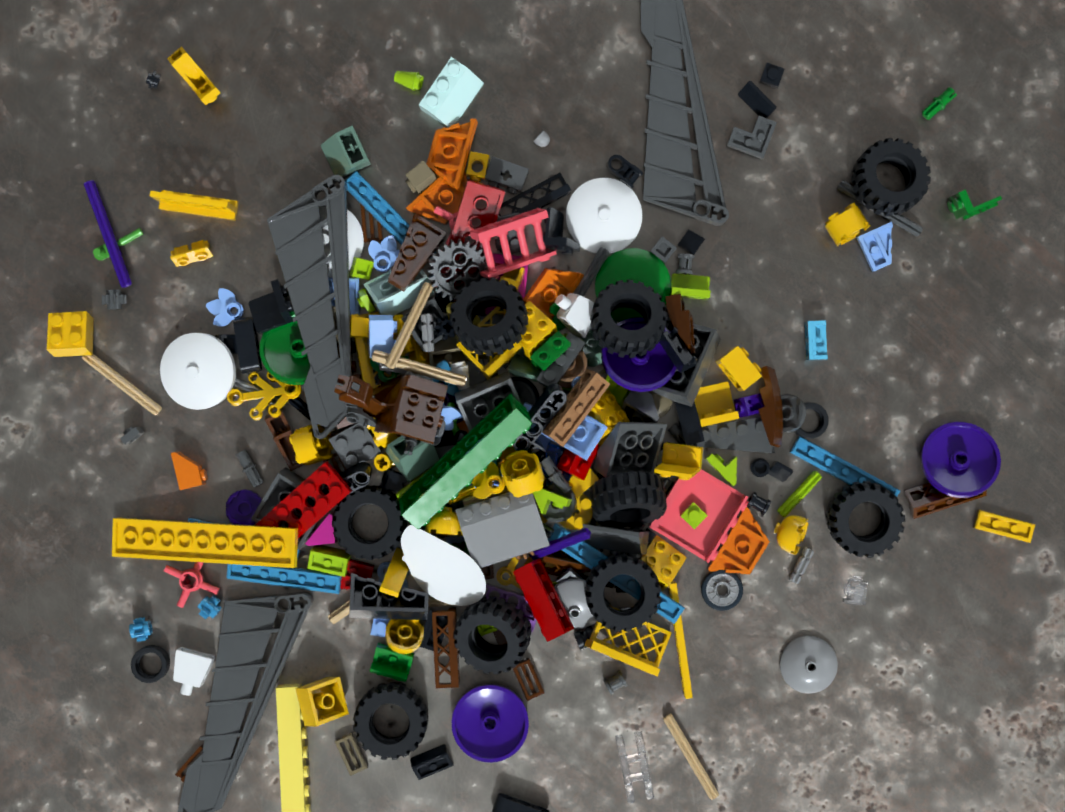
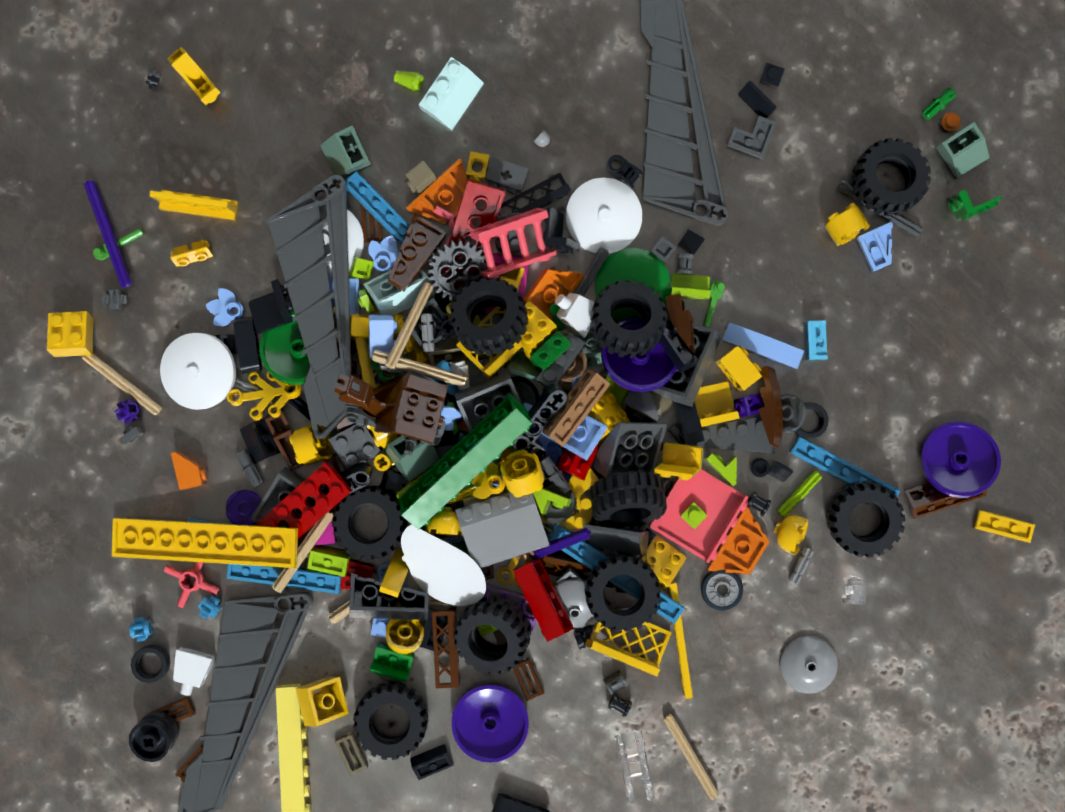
orange wing [426,118,478,190] -> none
none -> dark purple gear [114,399,140,424]
none -> black wheel [129,711,179,762]
none -> reddish brown tile [152,696,196,722]
none -> black panel [240,418,281,464]
none -> tan axle [272,511,334,593]
none -> black bush [608,693,632,717]
none -> bright green piece [703,280,725,328]
none -> light blue slope [722,322,805,369]
none -> sand green slope [936,122,990,179]
none -> orange plate [941,112,961,132]

